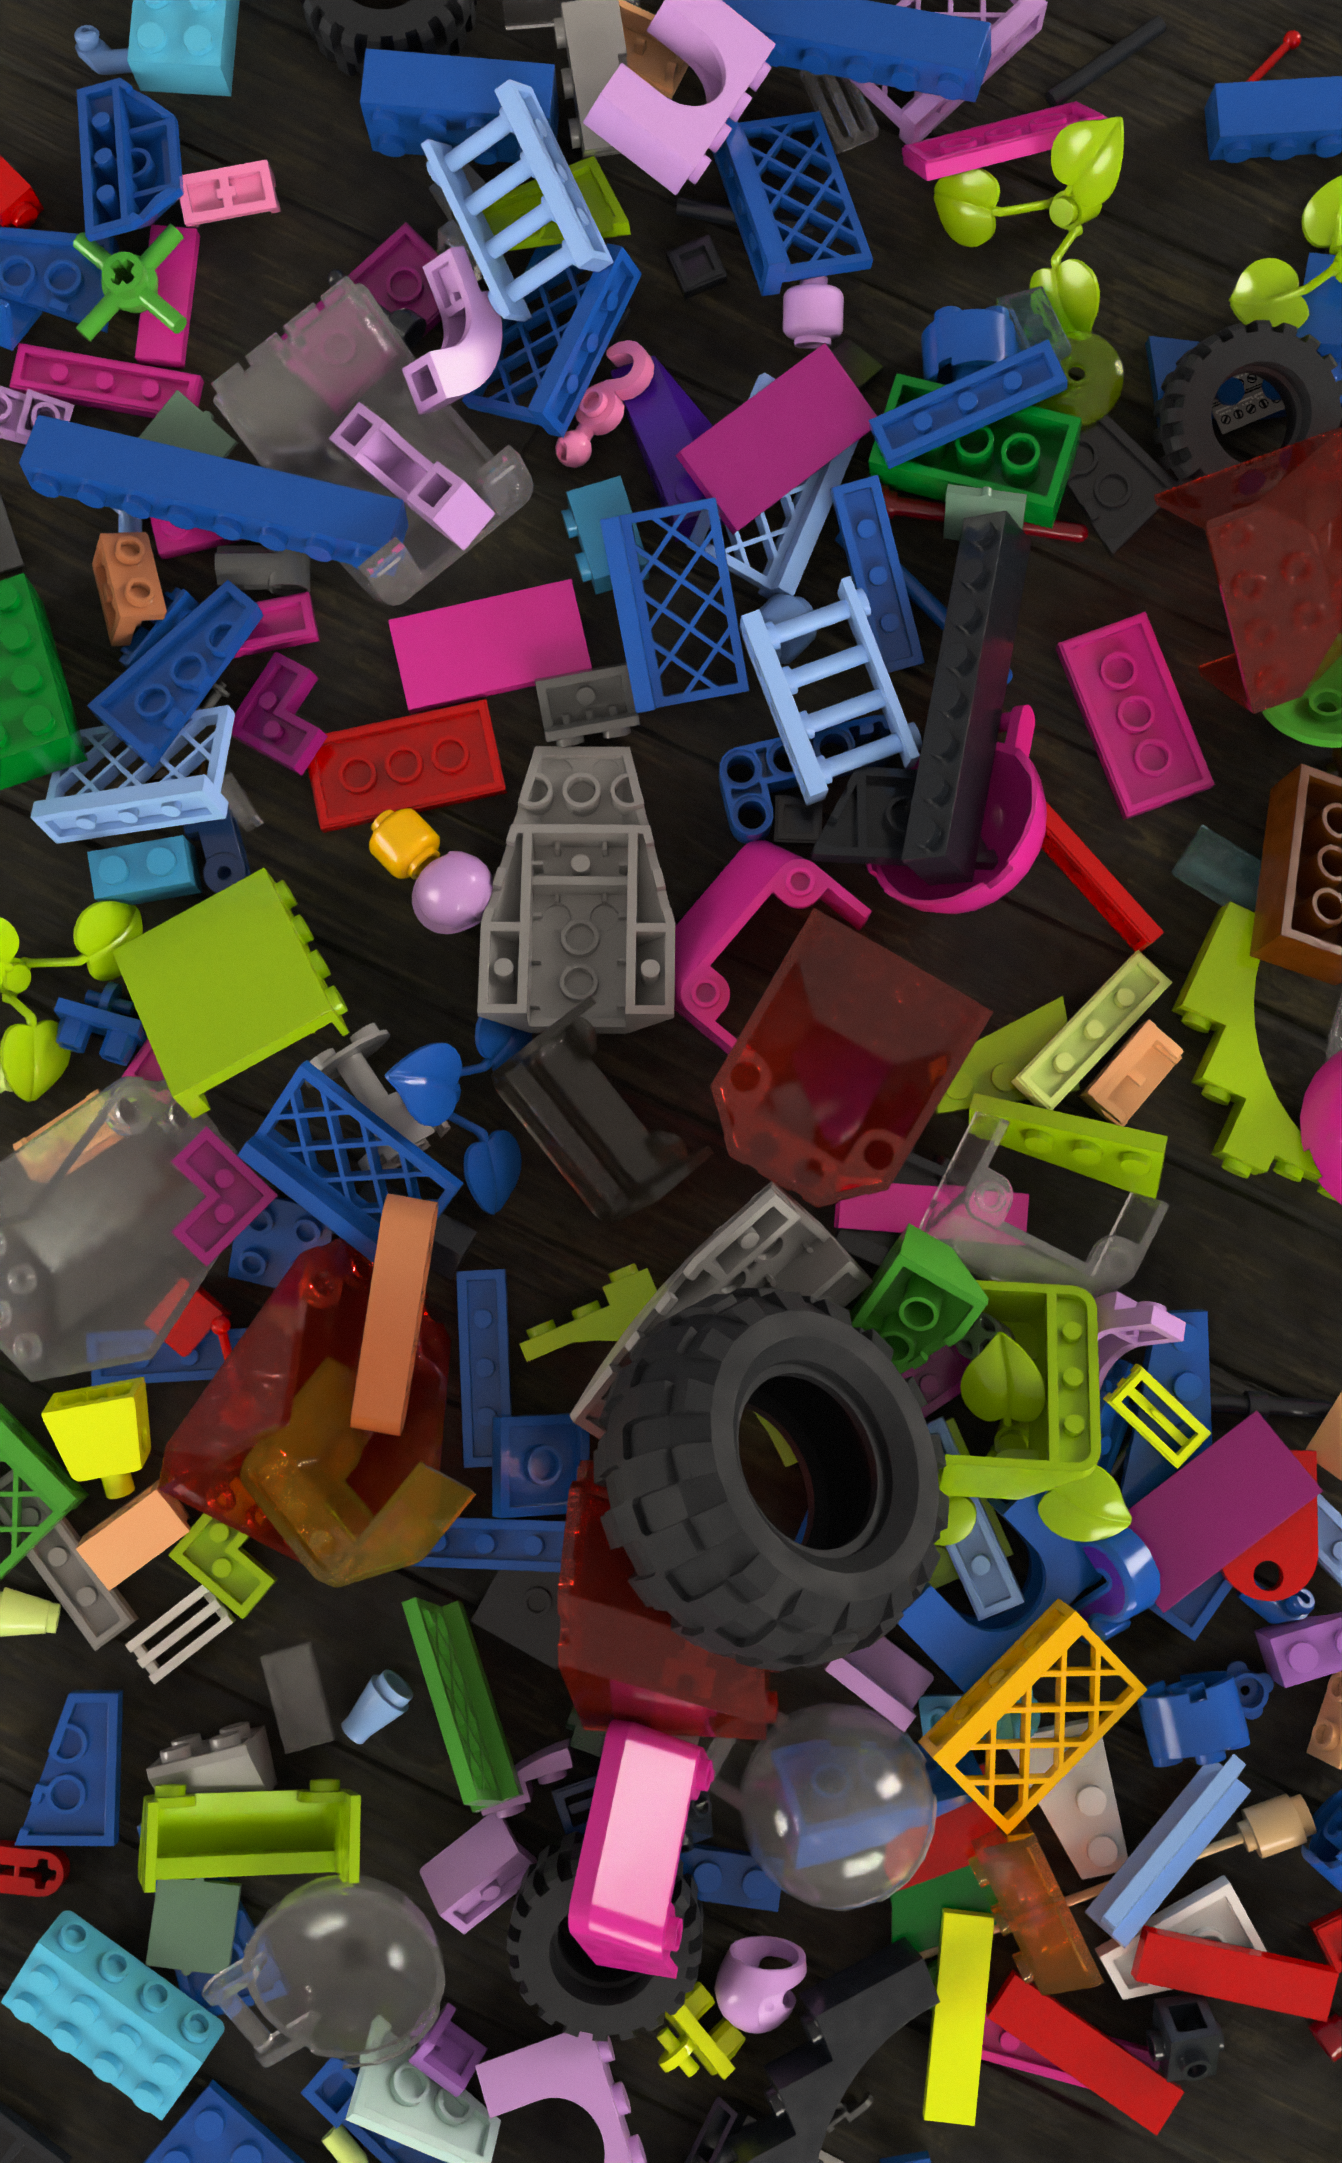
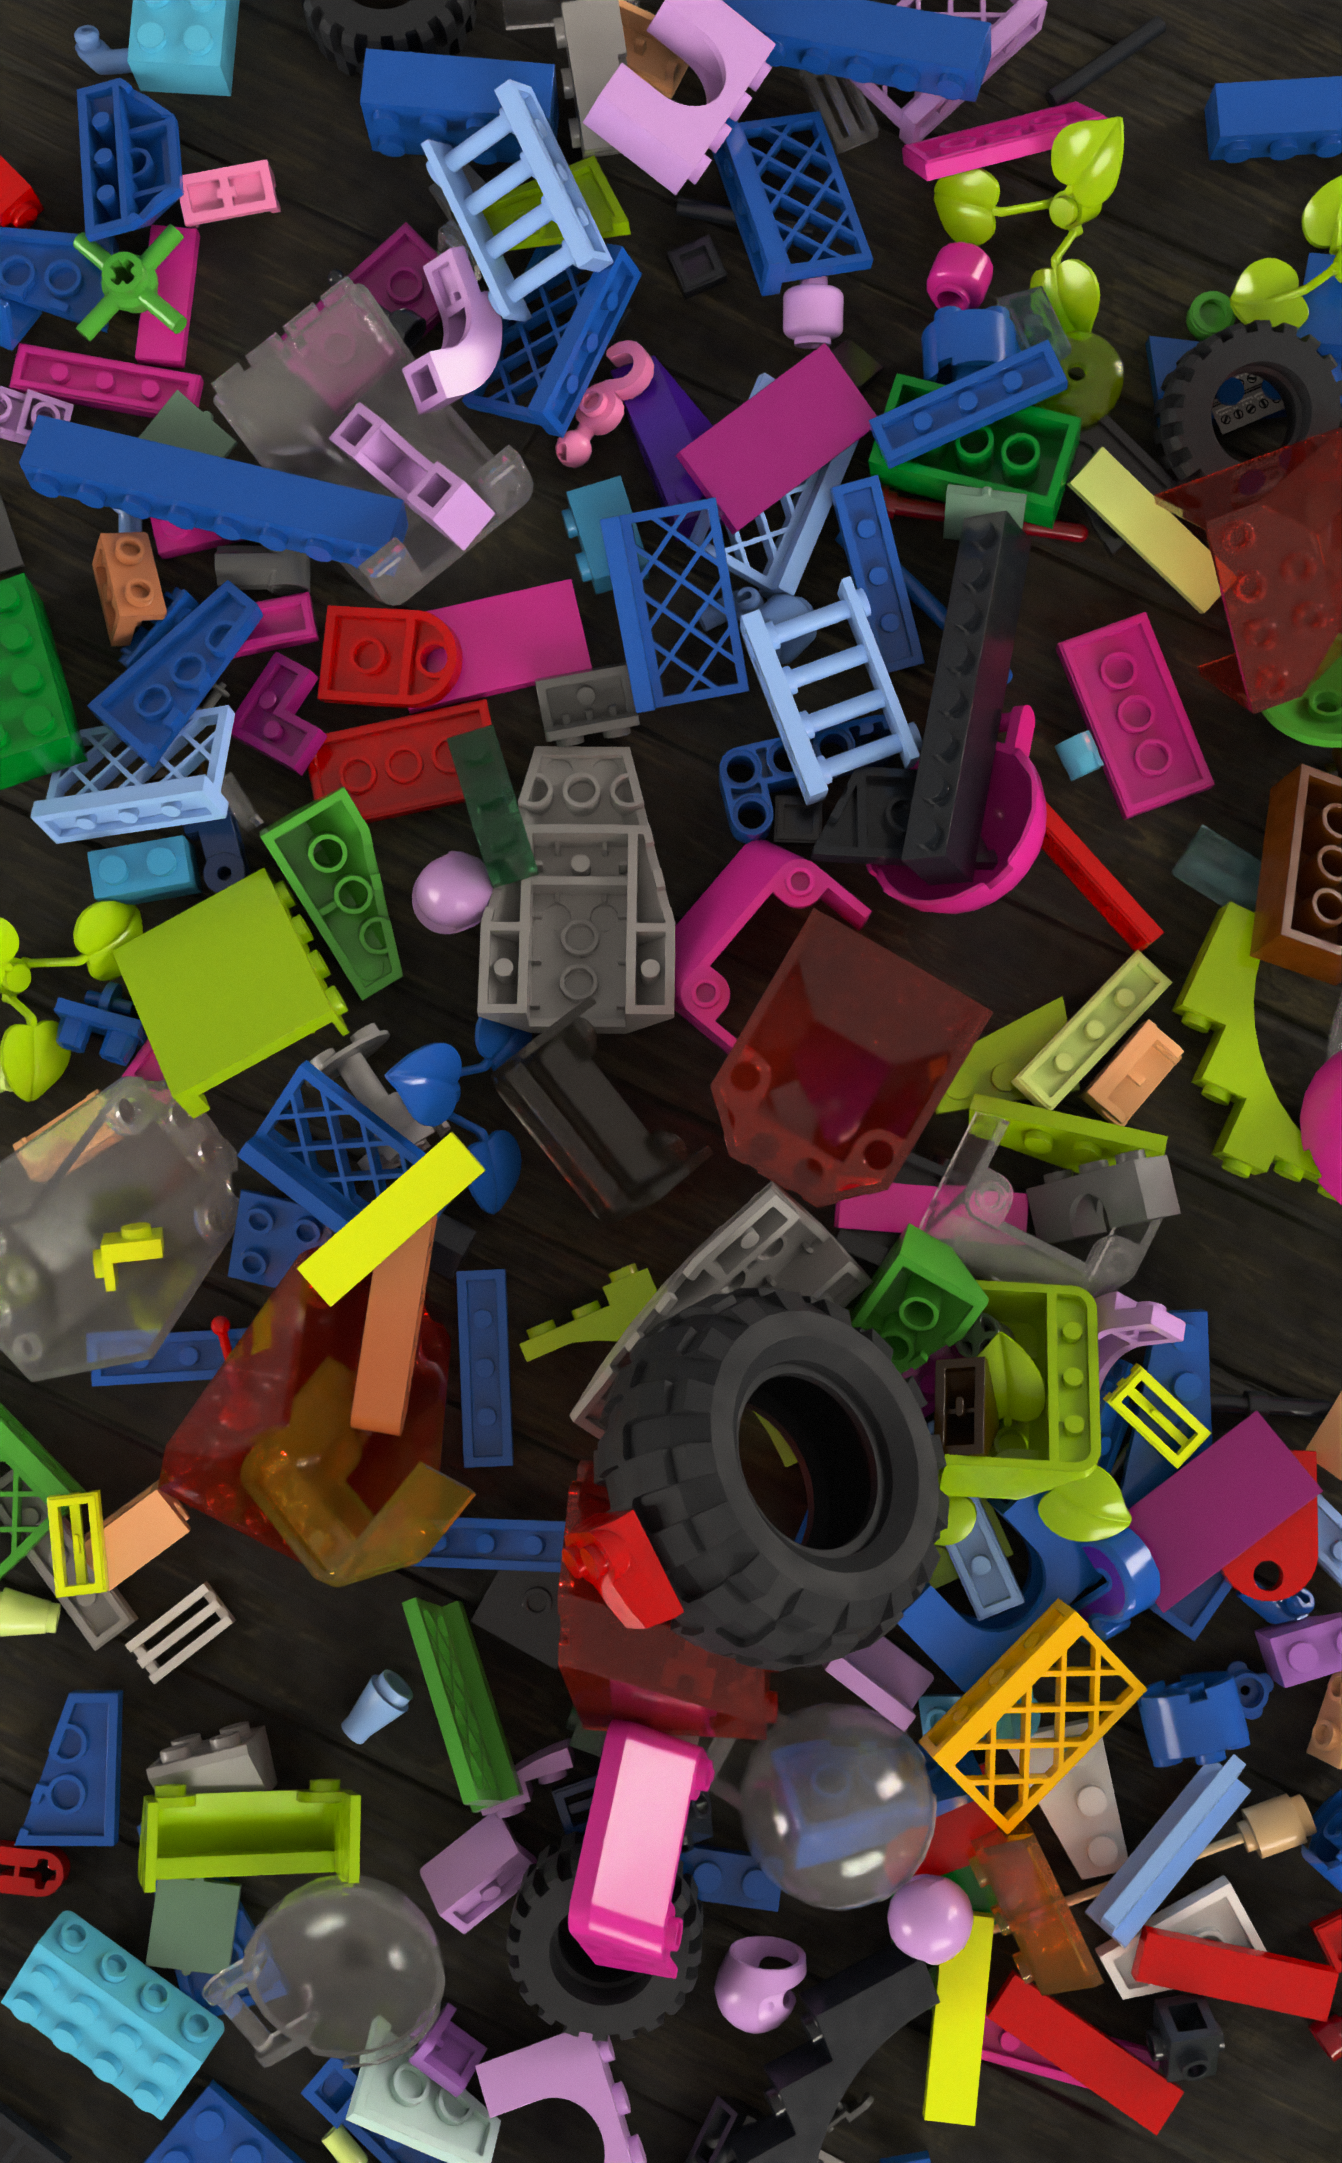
neon yellow torso [41,1377,151,1499] -> none
red panel [147,1282,232,1357] -> none
lime plate [168,1477,278,1619] -> none
magenta plate [171,1126,278,1267] -> none
clear tile [260,1641,336,1754] -> none
yellow head [369,808,440,880] -> none
blue plate [492,1413,590,1518] -> none
neon yellow hips [656,1981,746,2080] -> none
red hinge [1245,30,1301,82] -> none
none -> neon yellow tile [47,1490,109,1598]
none -> neon yellow bracket [93,1222,165,1292]
none -> bright green wedge [259,786,403,1001]
none -> neon yellow tile [296,1132,486,1307]
none -> red tile [317,605,463,708]
none -> clear green arch [447,724,539,888]
none -> red slope [562,1509,684,1629]
none -> medium blue arm [695,587,764,632]
none -> lavender helmet [887,1874,974,1965]
none -> dark pink head [927,242,993,310]
none -> dark brown slope [934,1356,1000,1457]
none -> dark grey arch [1026,1149,1181,1246]
none -> medium azure hose [1055,730,1104,781]
none -> yellowish green tile [1067,447,1237,614]
none -> bright green tile [1186,291,1236,341]

